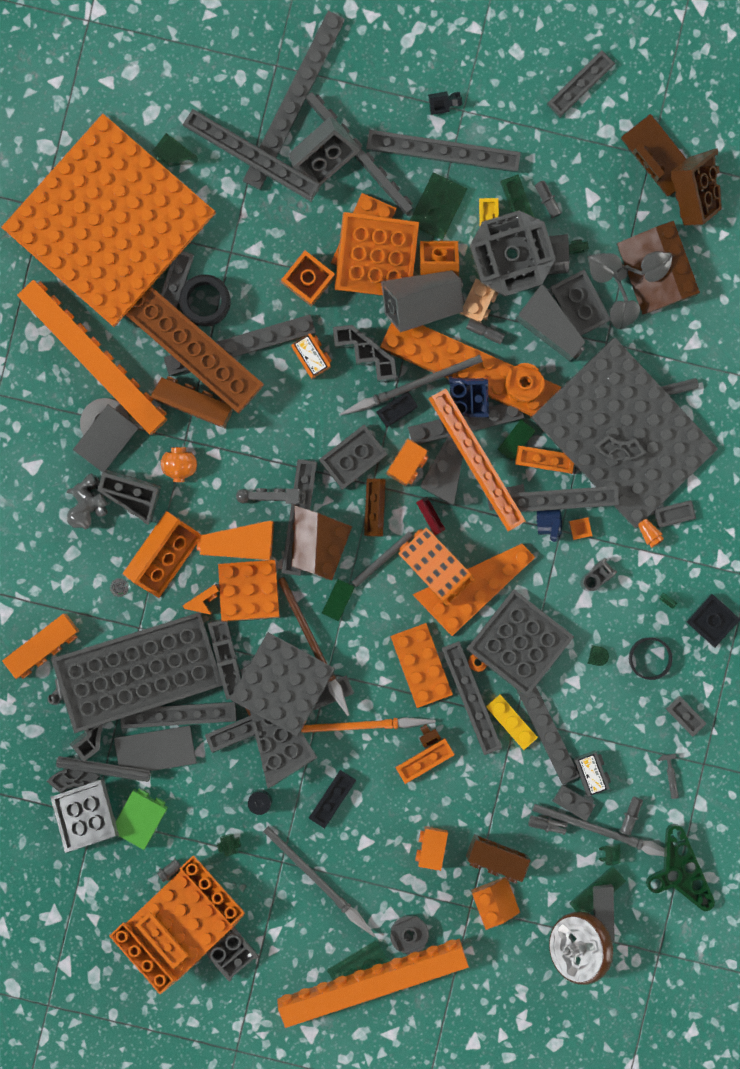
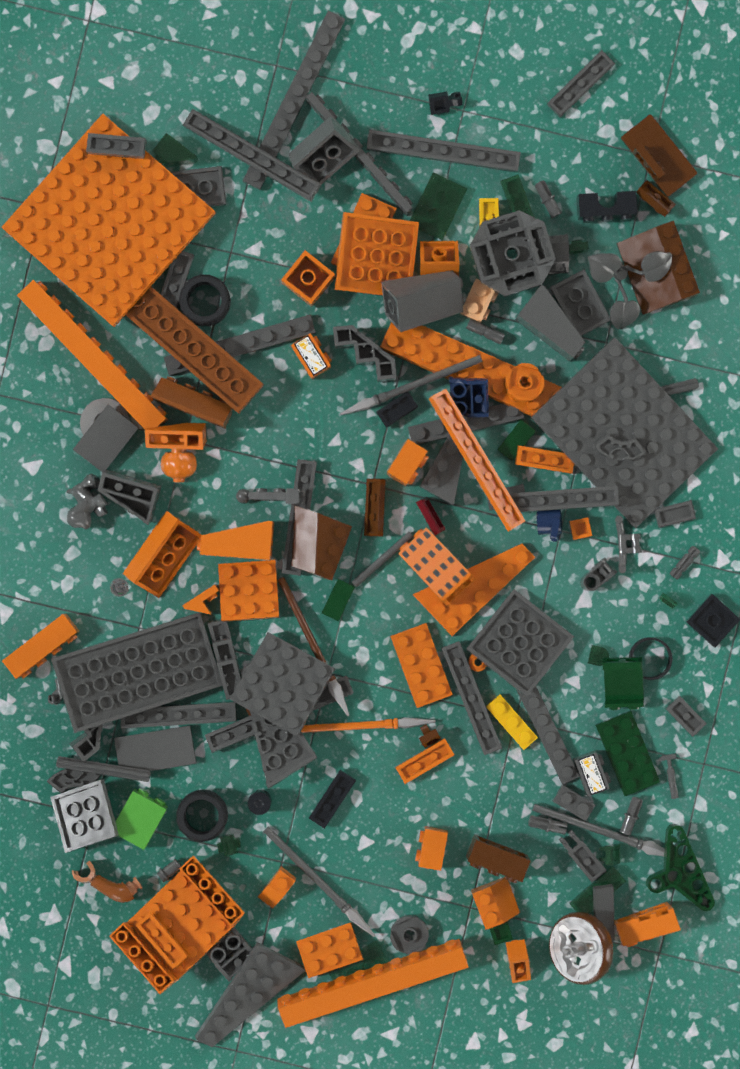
dark grey plate [319,425,388,490] -> none
orange cone [638,519,664,548] -> none
reddish brown wedge [671,148,721,226] -> none
none -> dark orange piece [72,861,143,903]
none -> dark grey plate [86,133,146,159]
none -> orange slope [145,423,207,450]
none -> dark grey tile [171,166,226,207]
none -> black tyre [176,789,228,842]
none -> dark grey wing [195,942,305,1047]
none -> orange slope [258,866,296,909]
none -> orange plate [296,922,363,979]
none -> dark green plate [490,921,513,945]
none -> orange slope [506,939,531,983]
none -> dark grey hinge [559,829,607,882]
none -> black arch [577,191,637,223]
none -> dark green plate [595,710,660,796]
none -> dark green panel [602,657,644,710]
none -> orange wedge [614,901,681,947]
none -> dark grey piece [615,516,642,573]
none -> reddish brown plate [636,180,676,217]
none -> dark grey axle [670,546,700,580]

